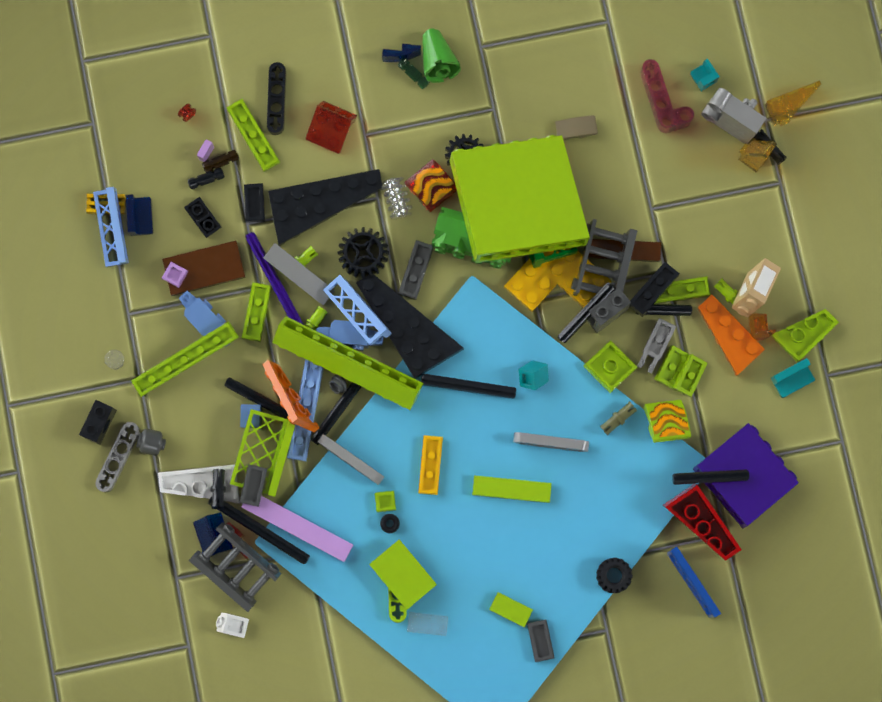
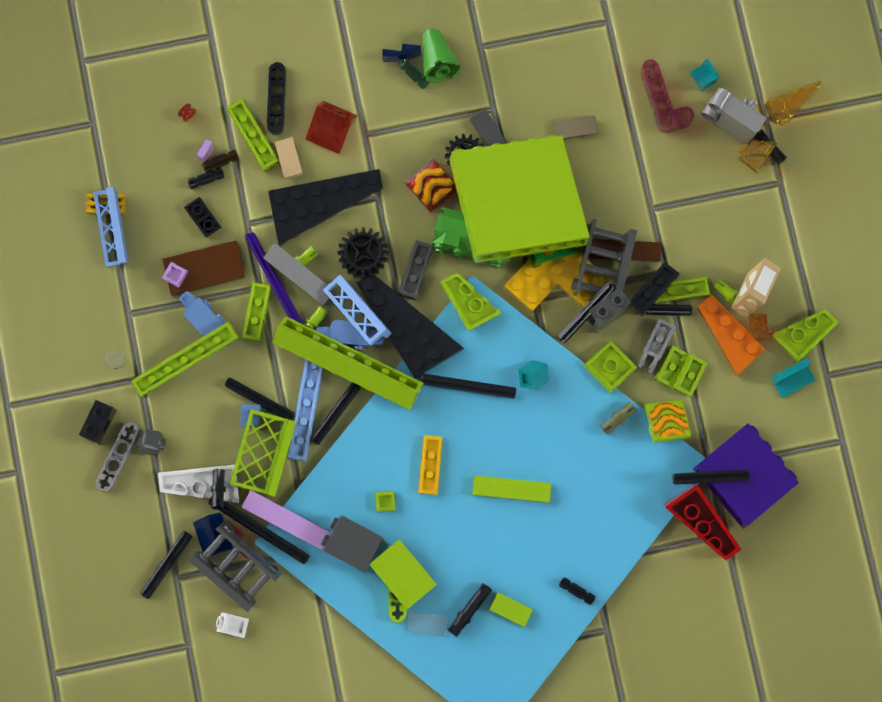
clear blue panel [126,194,153,236] -> none
dark grey tile [239,464,267,507] -> none
black tile [244,183,265,223] -> none
orange wing [262,360,320,432] -> none
light grey beam [317,434,384,485] -> none
dark grey plate [329,375,347,394] -> none
black plate [380,514,400,533] -> none
clear piece [382,177,413,220] -> none
light grey beam [513,432,589,452] -> none
dark grey tile [527,620,555,662] -> none
black tyre [596,557,633,594] -> none
blue tile [667,547,721,618] -> none
none -> black axle [140,531,192,599]
none -> tan slope [275,137,303,180]
none -> dark grey panel [321,515,383,572]
none -> lime wing [440,273,502,332]
none -> black pin [447,583,492,637]
none -> dark grey tile [470,109,507,147]
none -> black axle [559,577,596,605]

